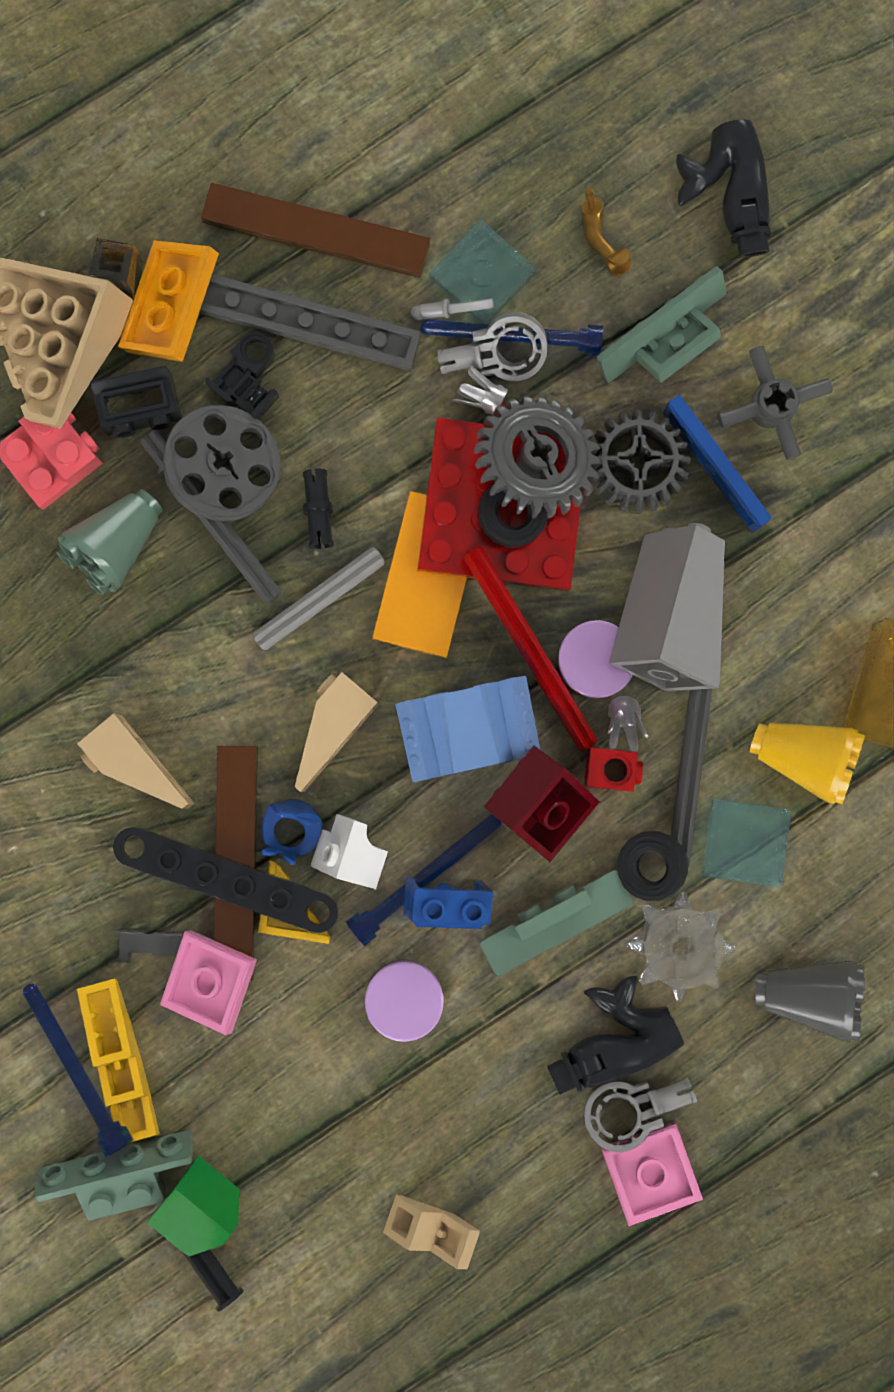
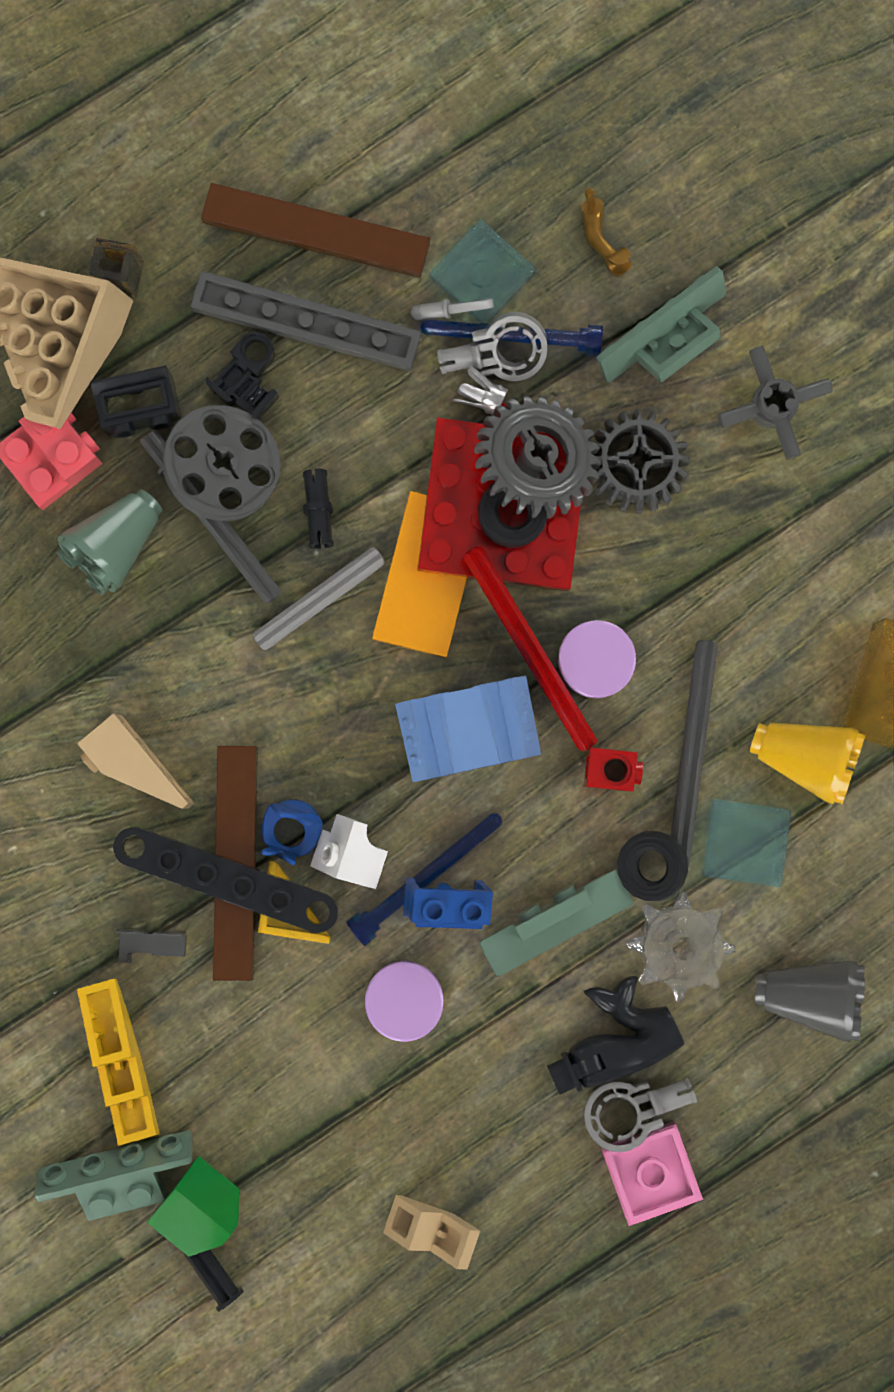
clear blue piece [23,984,134,1158] -> none
light orange plate [118,240,219,362] -> none
bright pink tile [160,930,257,1035] -> none
tan slope [295,672,379,792] -> none
dark red brick [483,745,600,862] -> none
flat silver piece [608,696,649,752] -> none
light grey slope [609,523,725,691] -> none
blue tile [663,394,772,533] -> none
black piece [676,119,771,258] -> none

